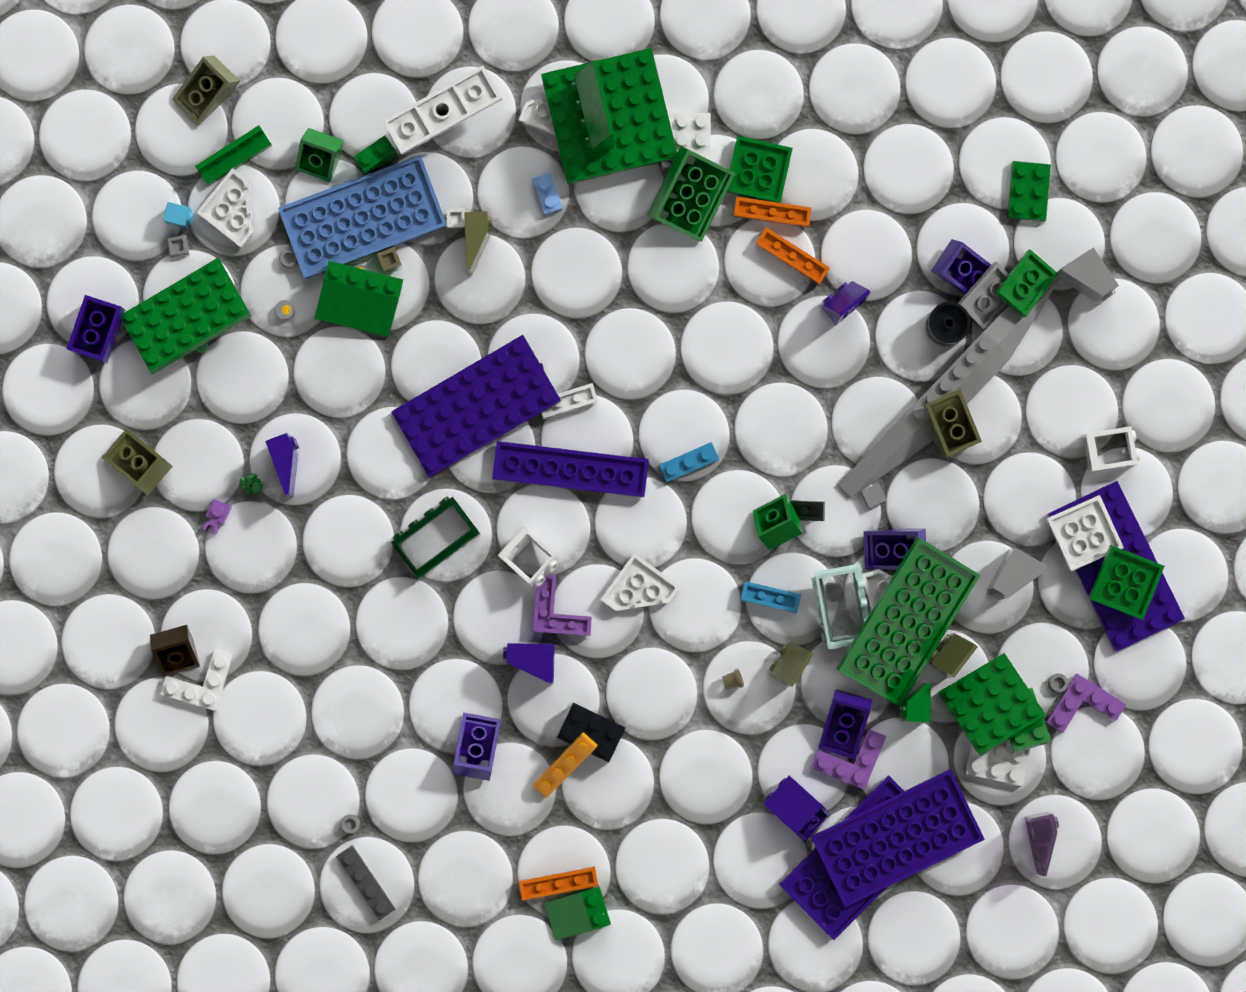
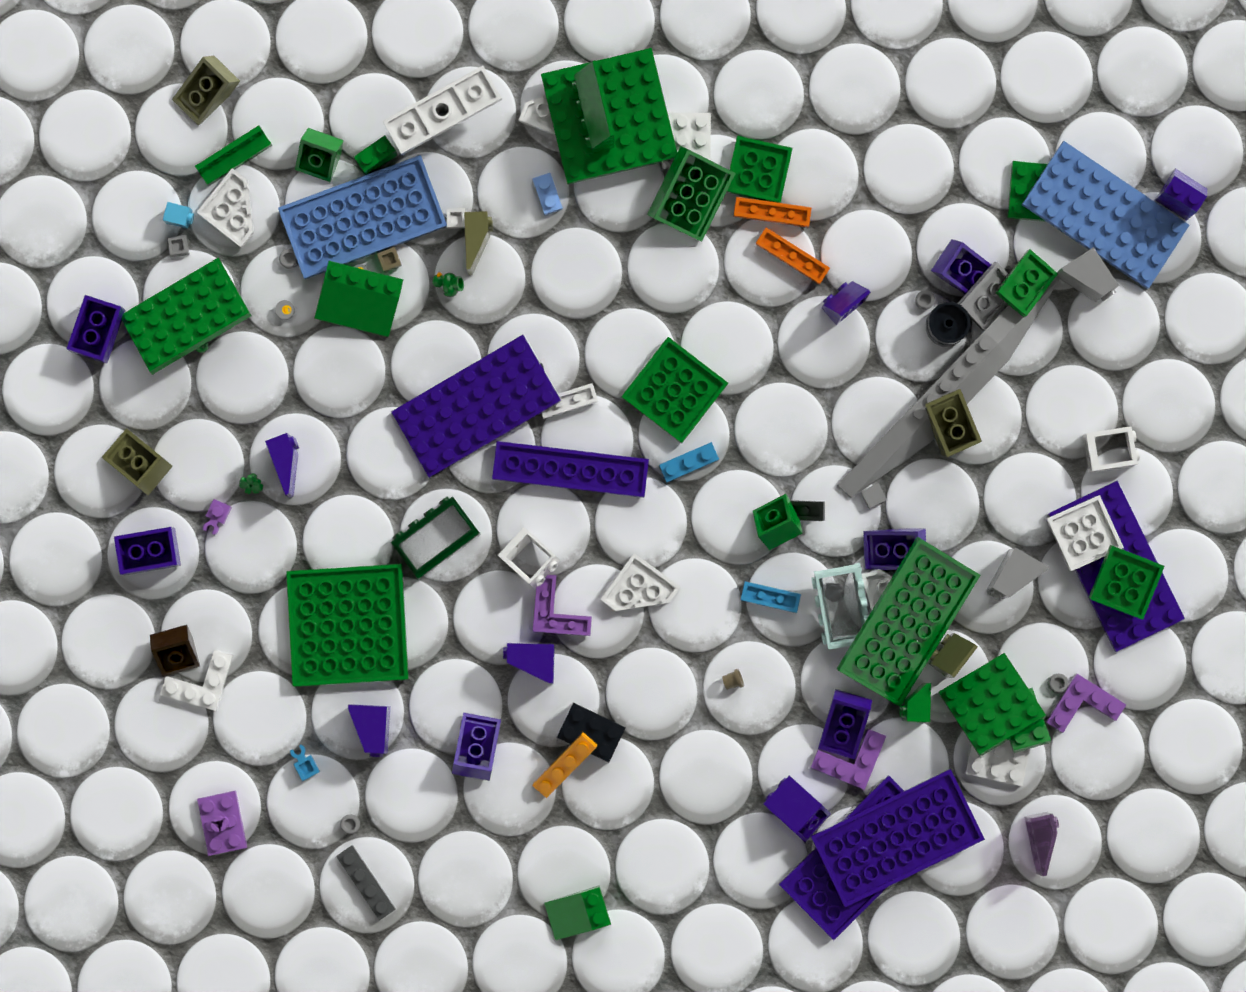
orange plate [519,866,599,901] -> none
olive slope [769,642,813,687] -> none
none -> dark purple brick [114,527,181,576]
none -> medium lavender plate [197,791,247,856]
none -> green plate [286,564,409,687]
none -> dark azure plate [290,745,320,781]
none -> dark purple slope [348,704,391,757]
none -> green animal [432,272,464,297]
none -> green plate [621,337,729,444]
none -> light grey tile [915,290,935,310]
none -> medium blue plate [1022,141,1190,289]
none -> dark purple slope [1155,168,1207,221]

